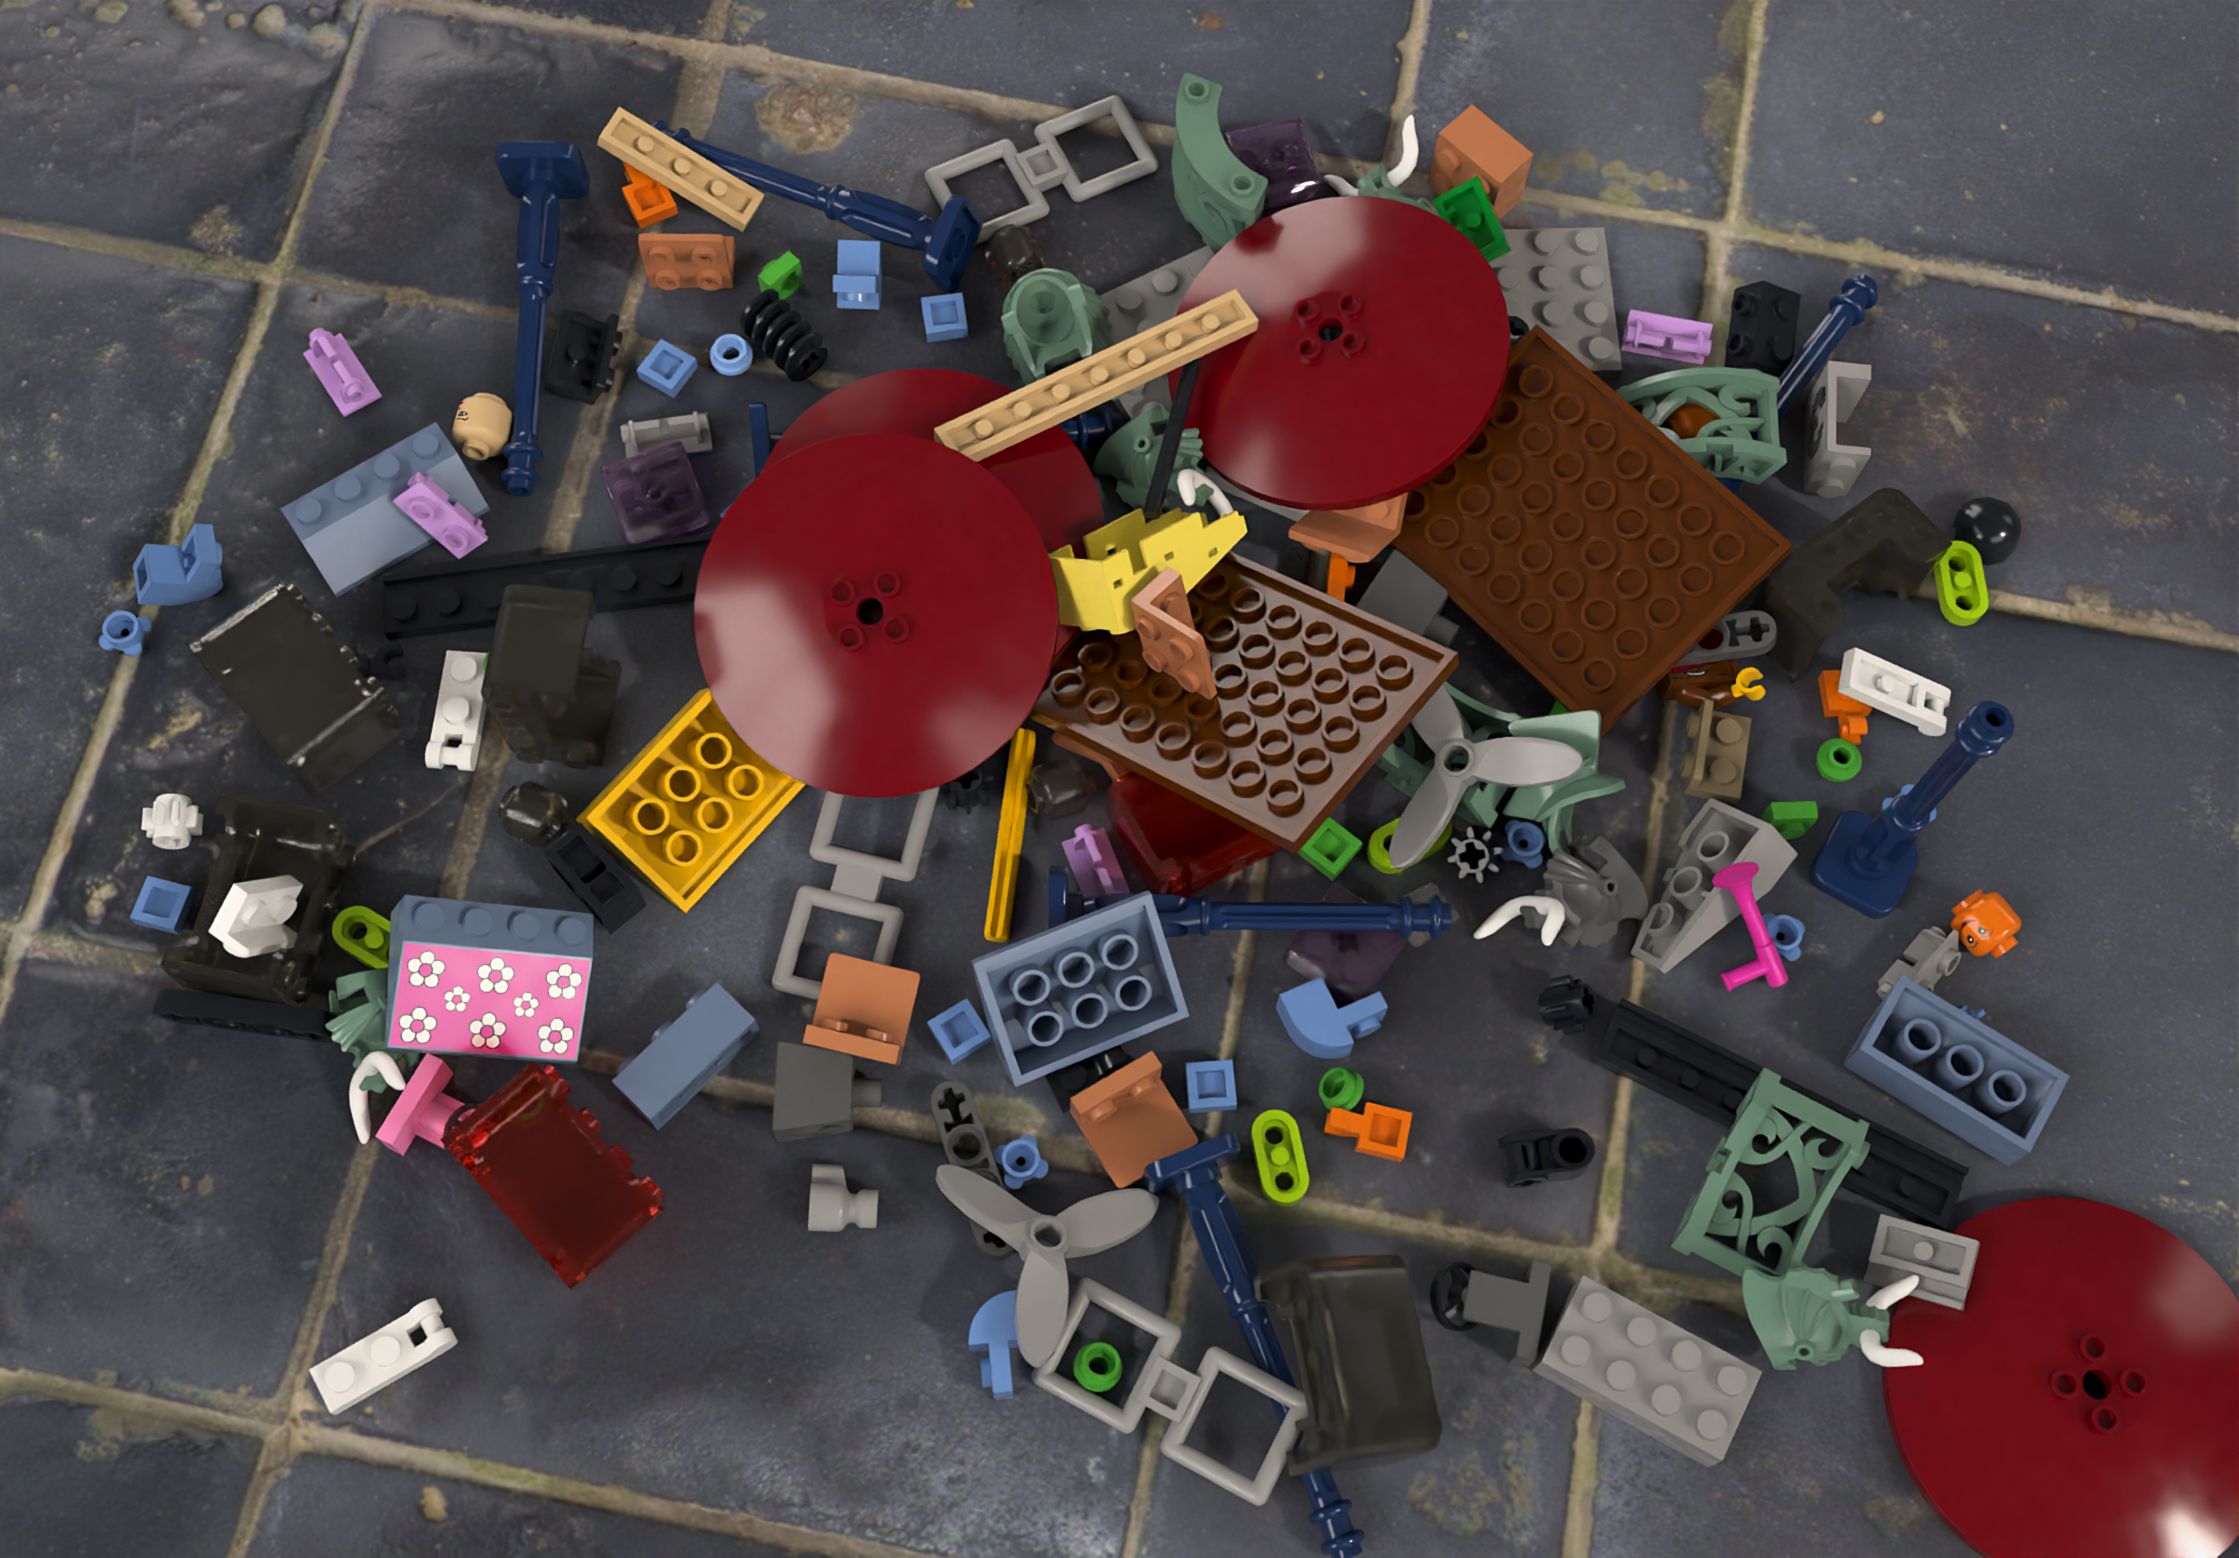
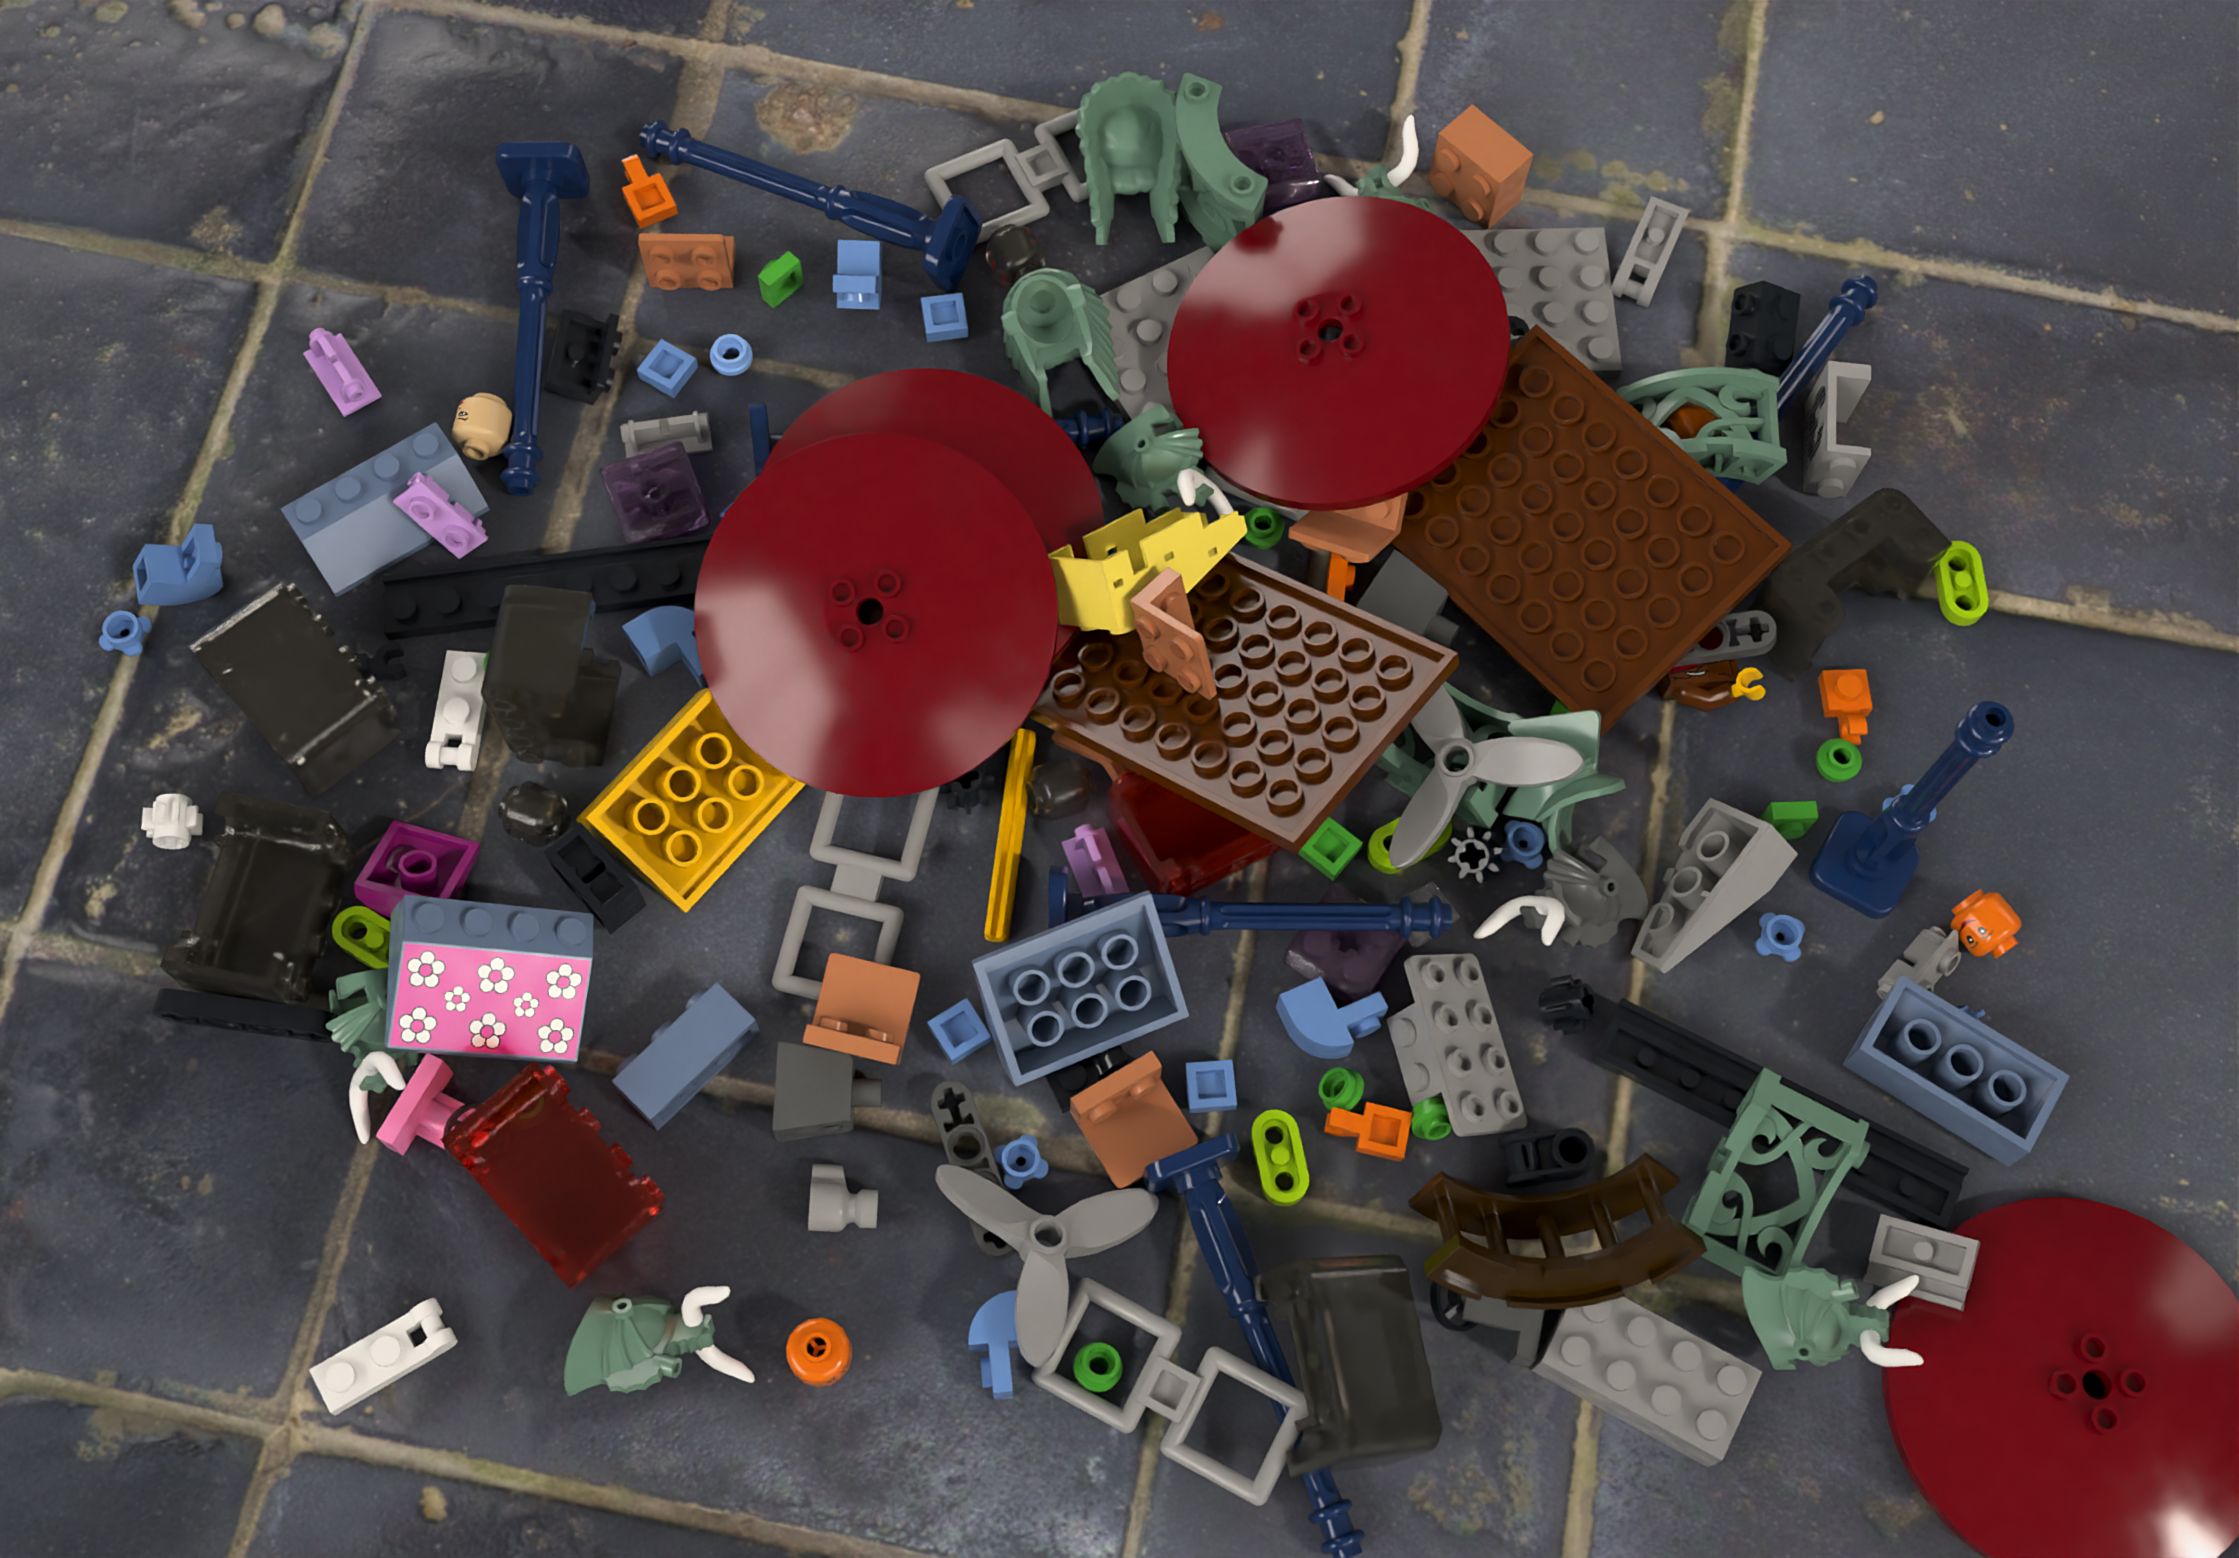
medium blue plate [130,876,197,935] -> none
white bracket [209,875,303,958] -> none
tan plate [597,107,765,232] -> none
black piece [740,288,828,382] -> none
tan plate [934,289,1259,462] -> none
black bar [1143,359,1201,519] -> none
green bracket [1433,176,1512,263] -> none
lavender hinge [1620,309,1713,365] -> none
dark tan bracket [1679,698,1752,805] -> none
dark pink piece [1712,862,1788,992] -> none
white plate [1838,647,1951,736] -> none
black hair [1953,497,2021,566] -> none
none -> magenta slope [354,820,480,918]
none -> sand green helmet [564,1286,755,1396]
none -> medium blue brick [622,606,708,689]
none -> orange head [786,1317,852,1387]
none -> sand green piece [1075,71,1182,245]
none -> bright green plate [1243,507,1284,550]
none -> light grey bracket [1386,953,1527,1137]
none -> dark brown fence [1408,1152,1707,1310]
none -> bright green plate [1410,1097,1452,1140]
none -> light grey plate [1611,196,1690,308]

